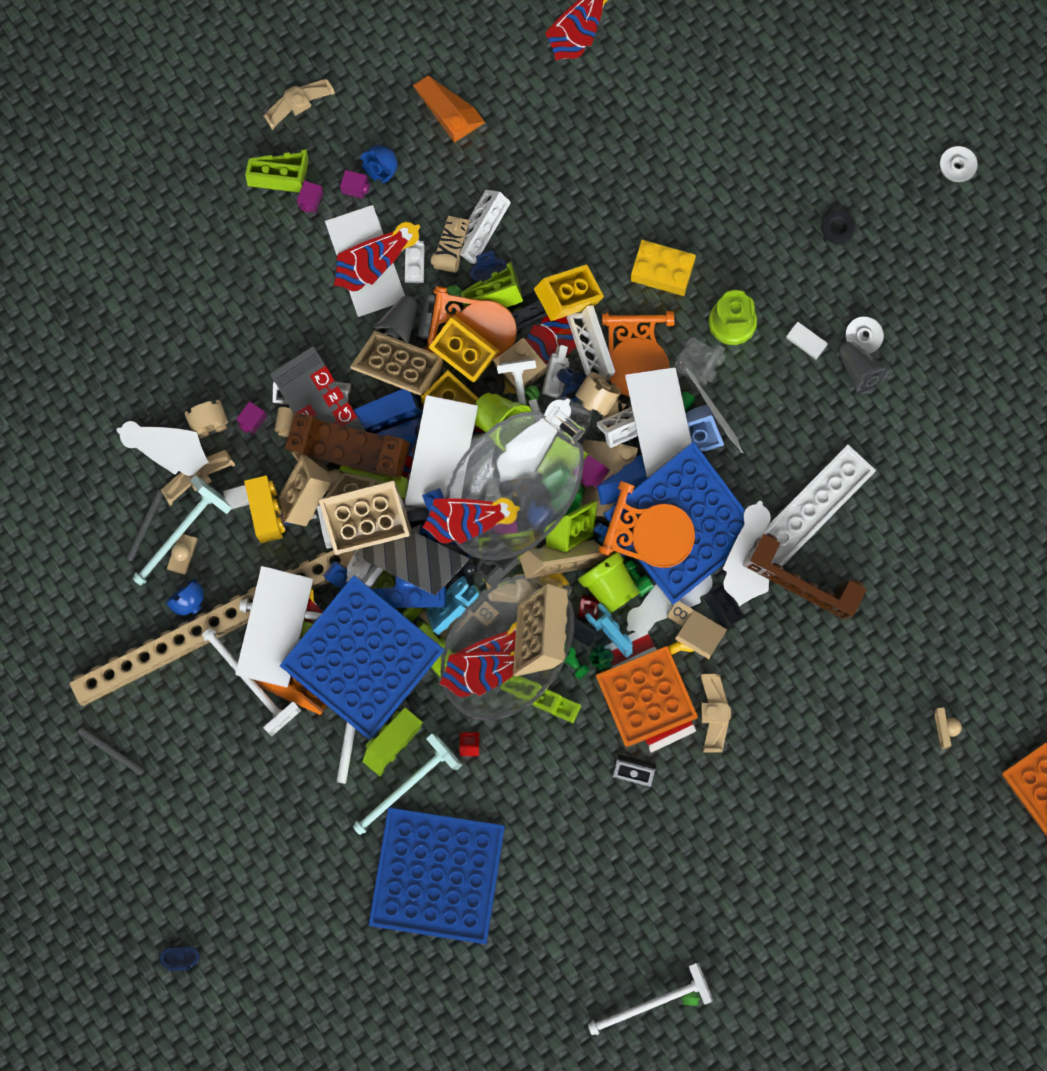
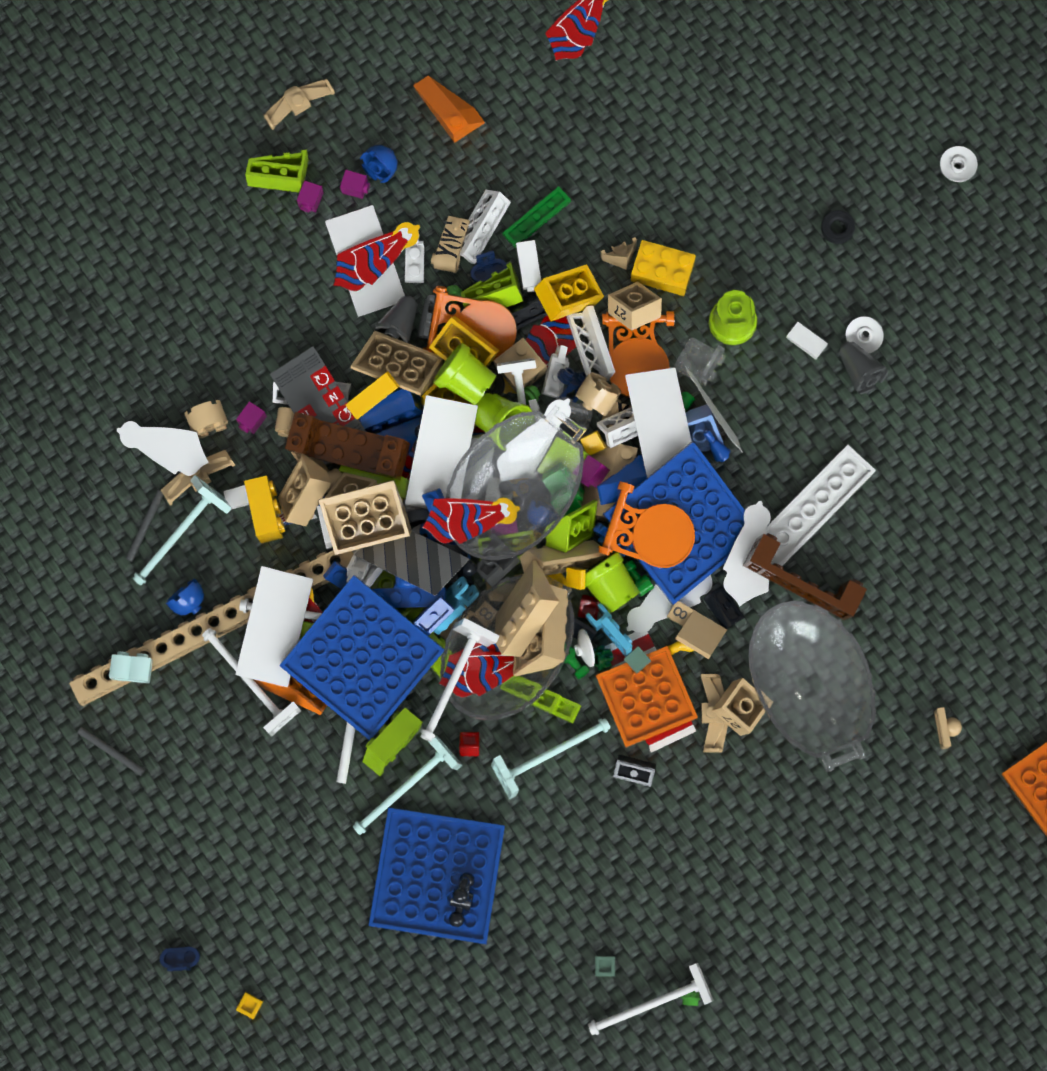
tan tile [167,534,198,575] -> none
none -> light aqua brick [109,651,153,683]
none -> yellow tile [236,992,264,1019]
none -> yellow tile [345,371,400,419]
none -> plate [413,595,455,636]
none -> white tile [420,618,499,742]
none -> lime piece [433,343,496,405]
none -> black piece [449,872,475,927]
none -> light aqua tile [491,718,610,800]
none -> tan slope [495,560,559,657]
none -> green plate [503,186,571,248]
none -> white slope [516,240,541,292]
none -> yellow tile [566,567,585,590]
none -> white dish [574,629,595,667]
none -> yellow tile [580,430,606,456]
none -> sand green tile [595,956,615,977]
none -> tan slope [601,237,637,270]
none -> tan brick [608,282,662,331]
none -> sand green tile [624,646,651,674]
none -> blue cone [703,429,731,462]
none -> tan brick [712,678,771,736]
none -> clear windscreen [749,601,876,772]

